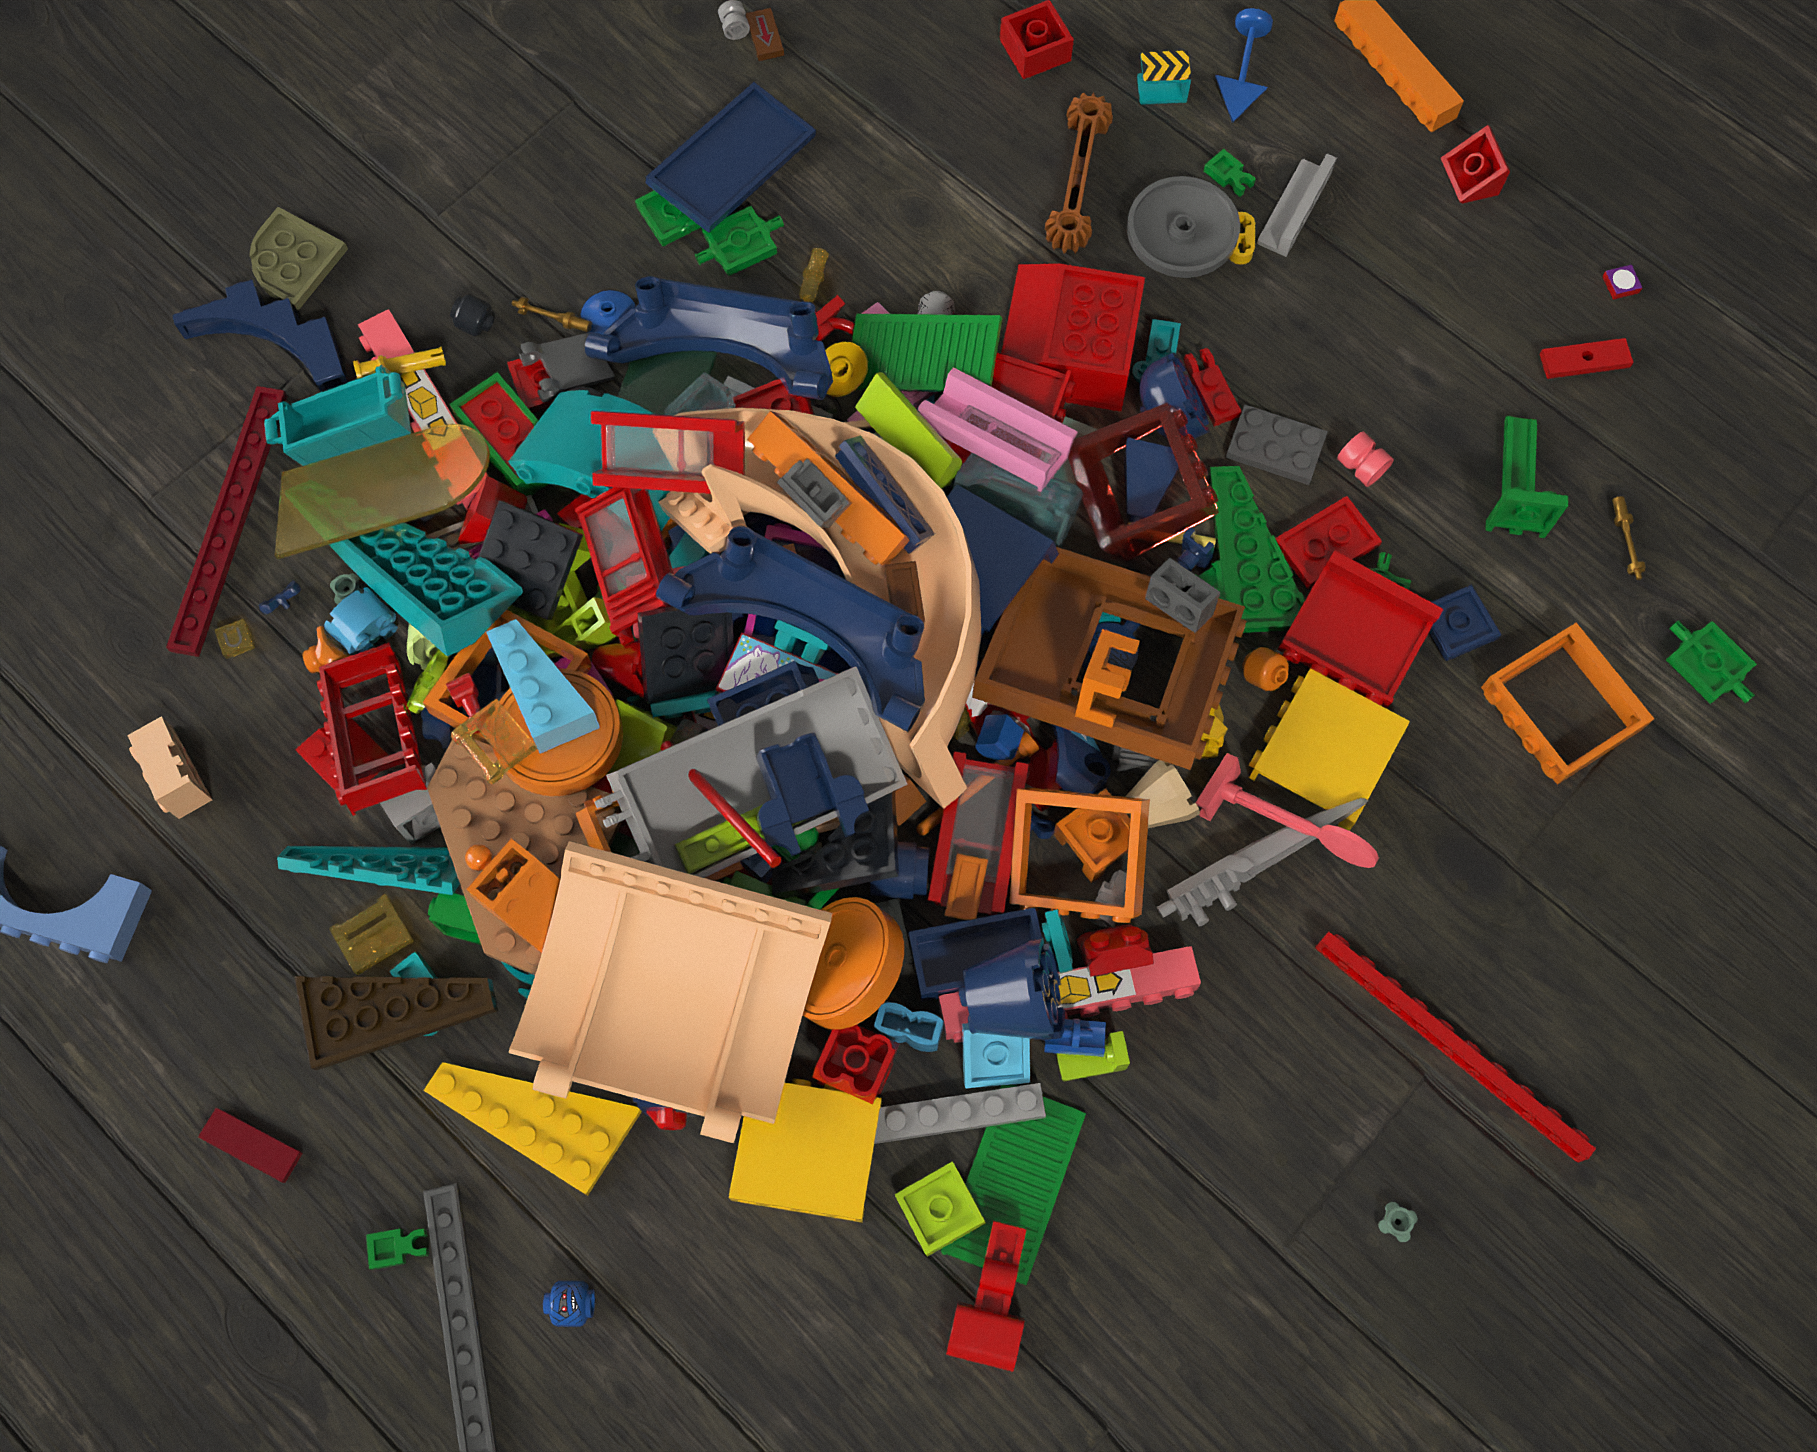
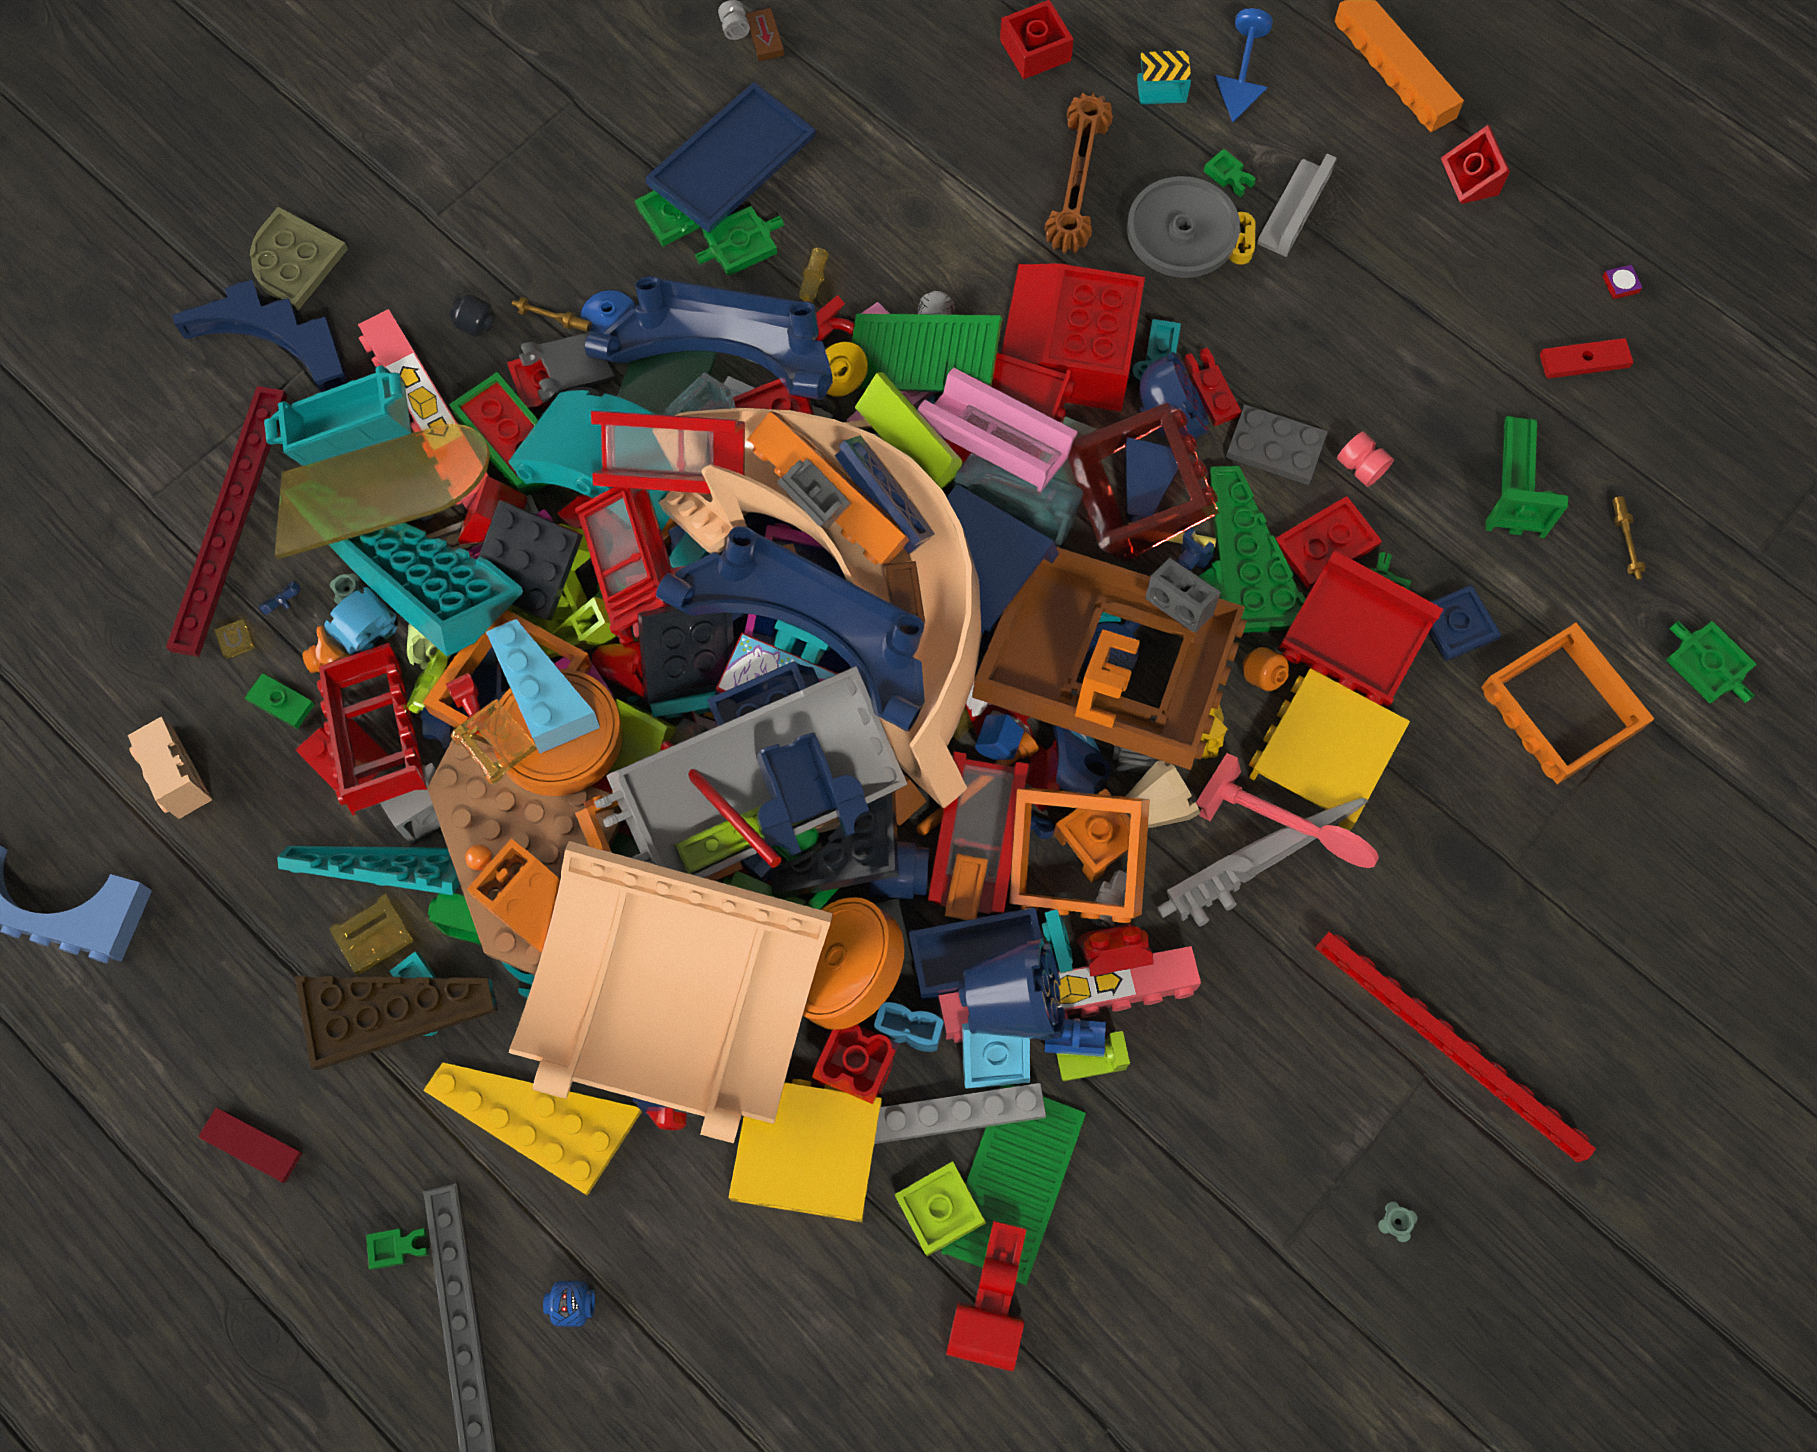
yellow pin [353,347,446,379] -> none
none -> green plate [245,673,315,729]

